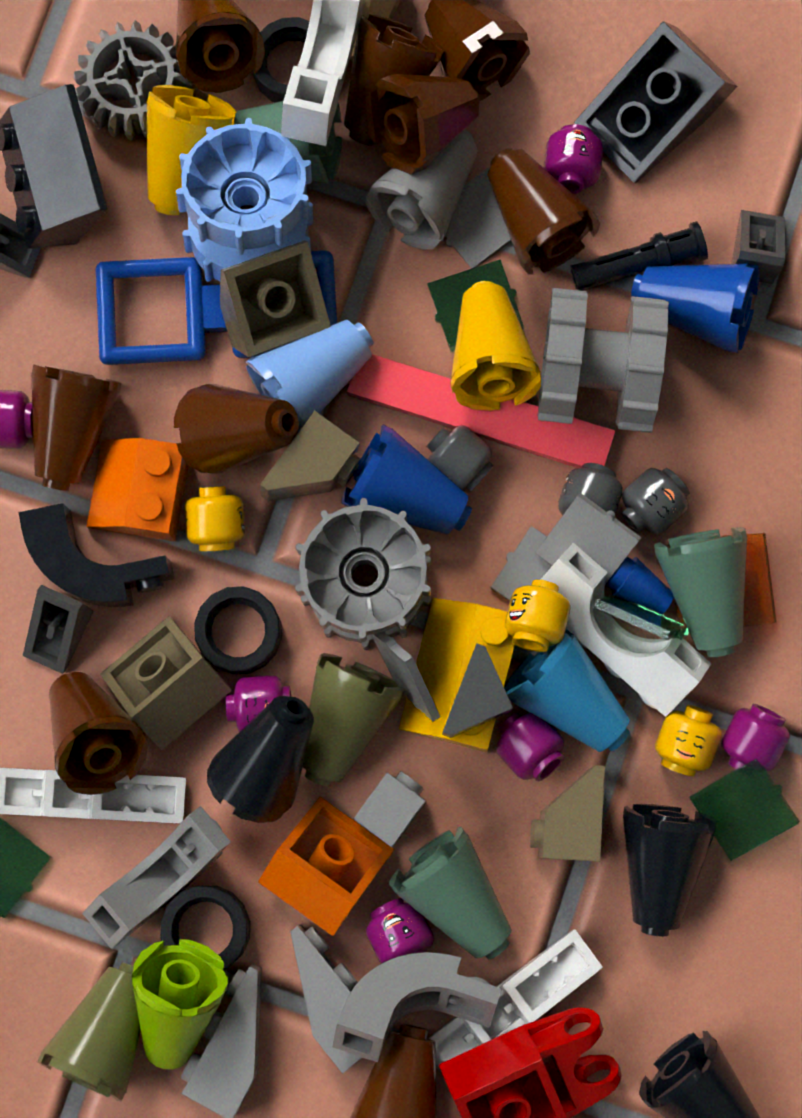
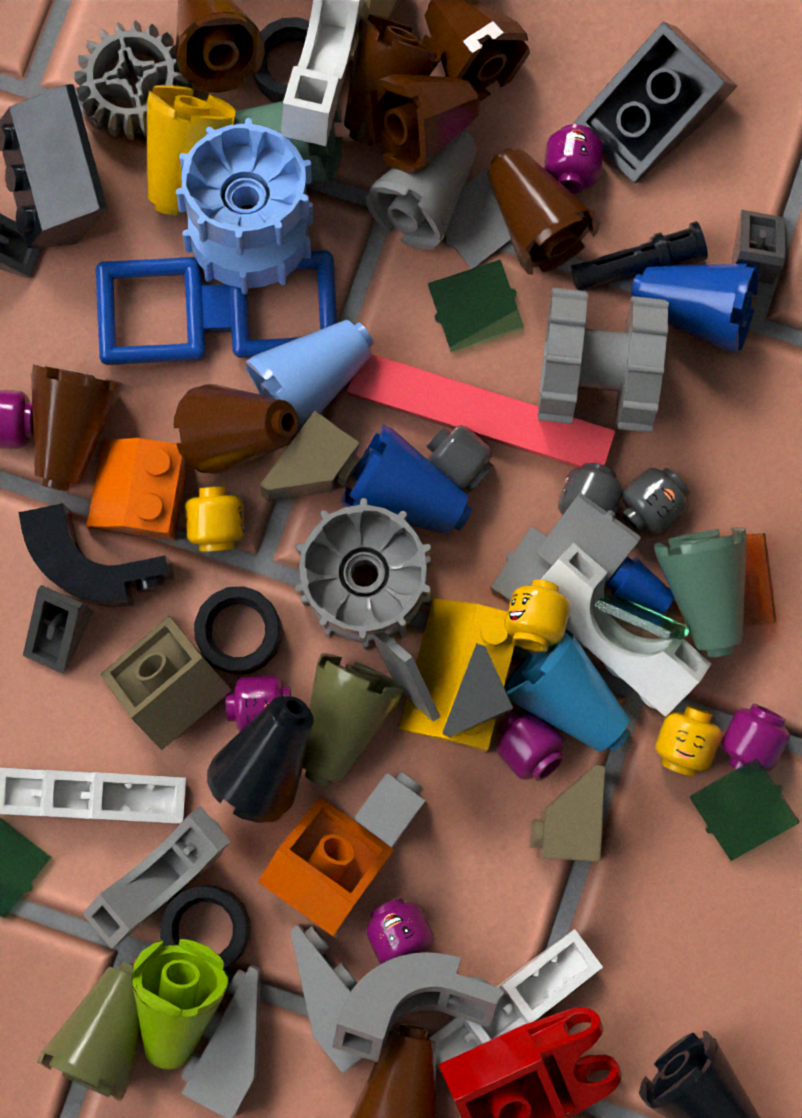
reddish brown cone [49,672,148,795] -> none
dark tan slope [220,240,331,357] -> none
sand green cone [389,827,512,960] -> none
yellow cone [450,281,541,411] -> none
black cone [623,804,717,937] -> none

